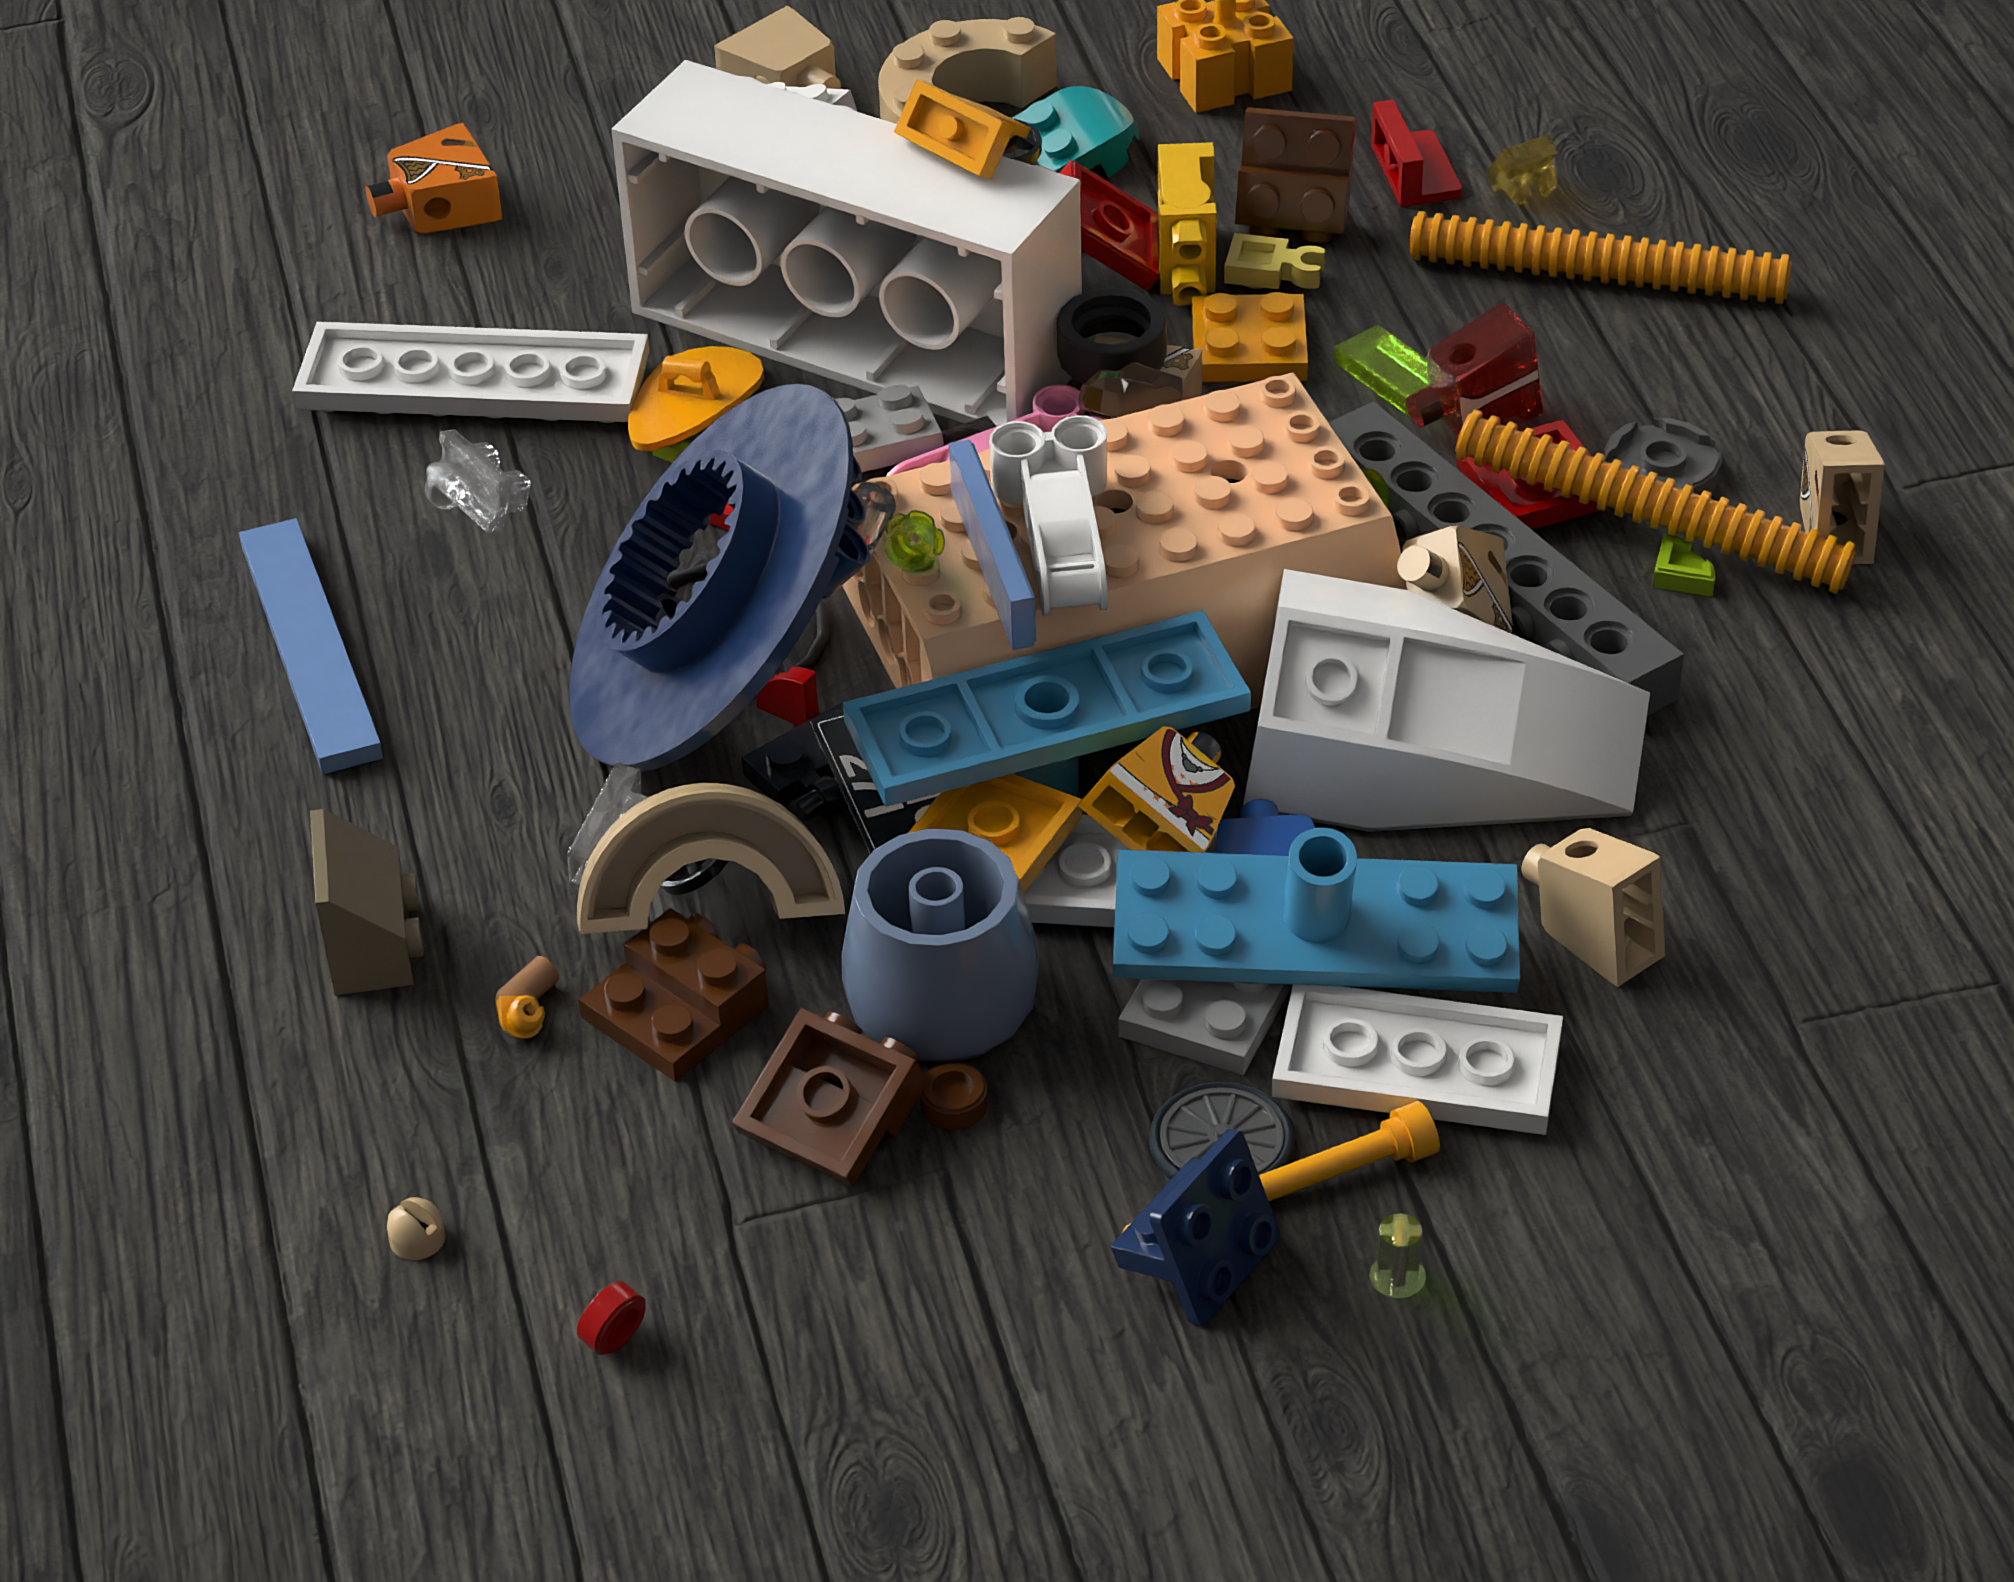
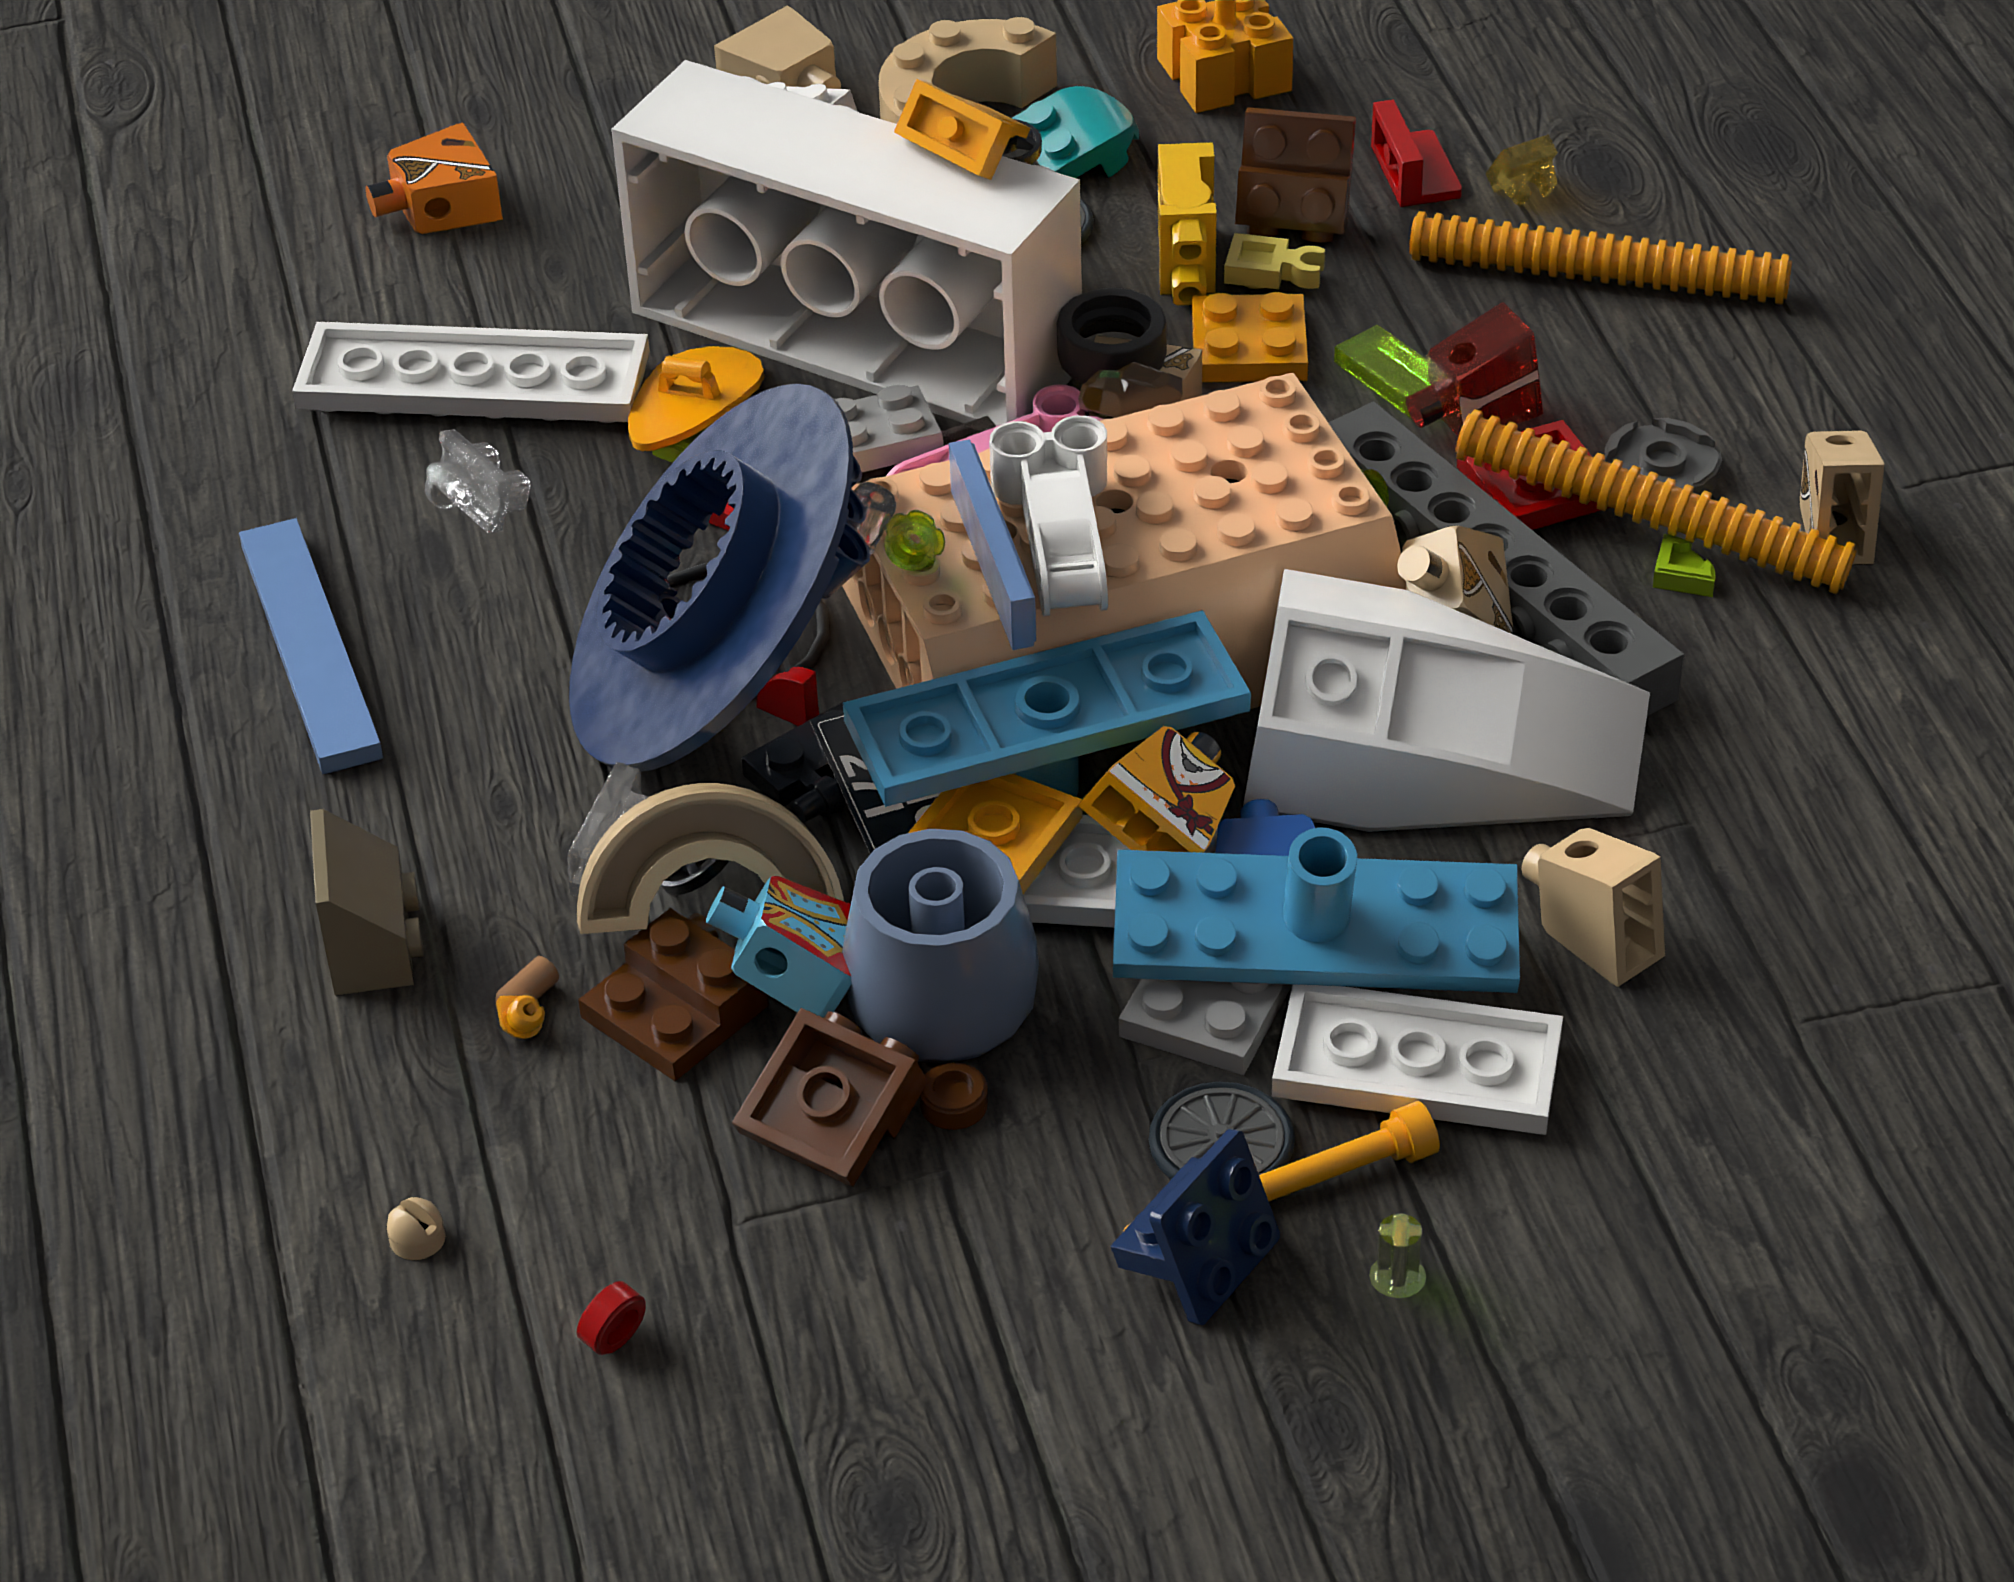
red tile [1059,160,1159,291] -> none
none -> medium azure torso [706,876,852,1018]

